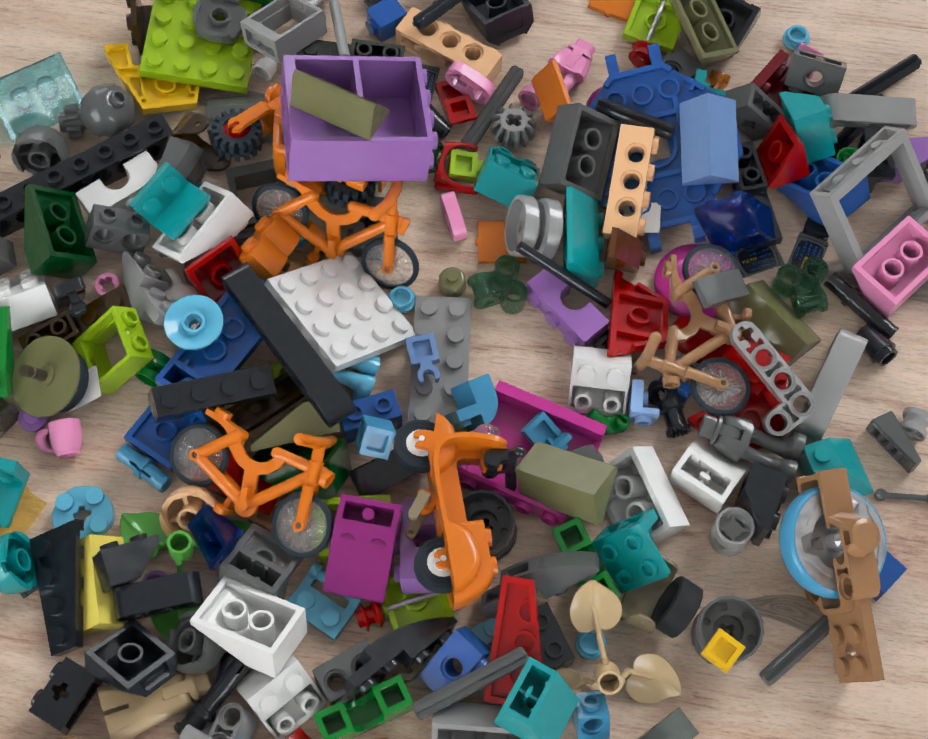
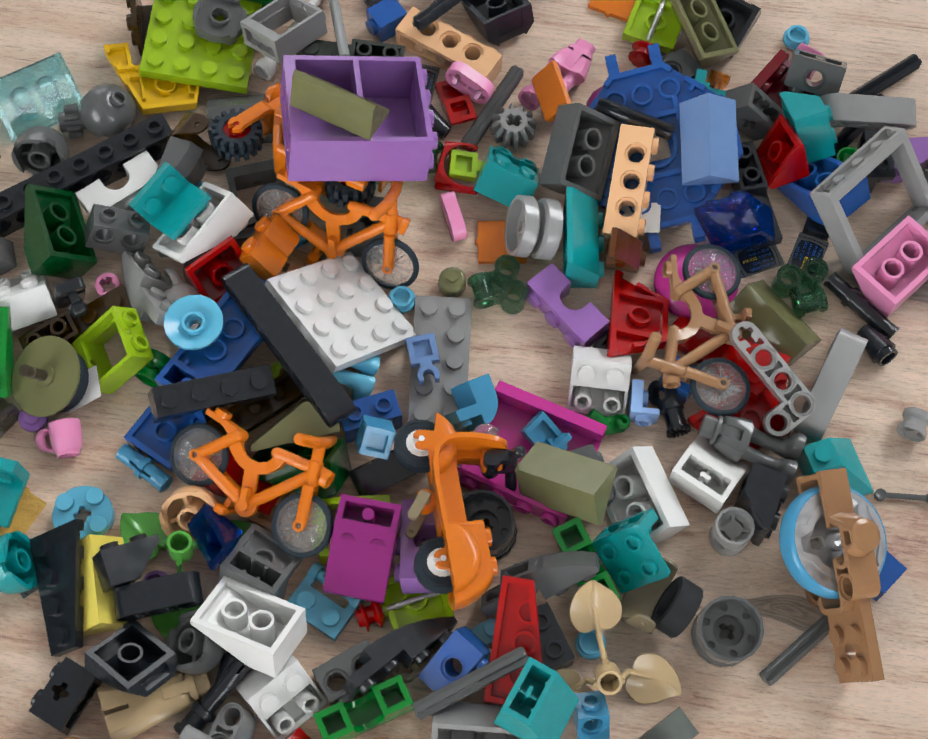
black bar [516,241,612,309] -> none
dark grey slope [692,269,750,309] -> none
yellow tile [700,628,746,674] -> none
dark grey slope [866,411,921,473] -> none

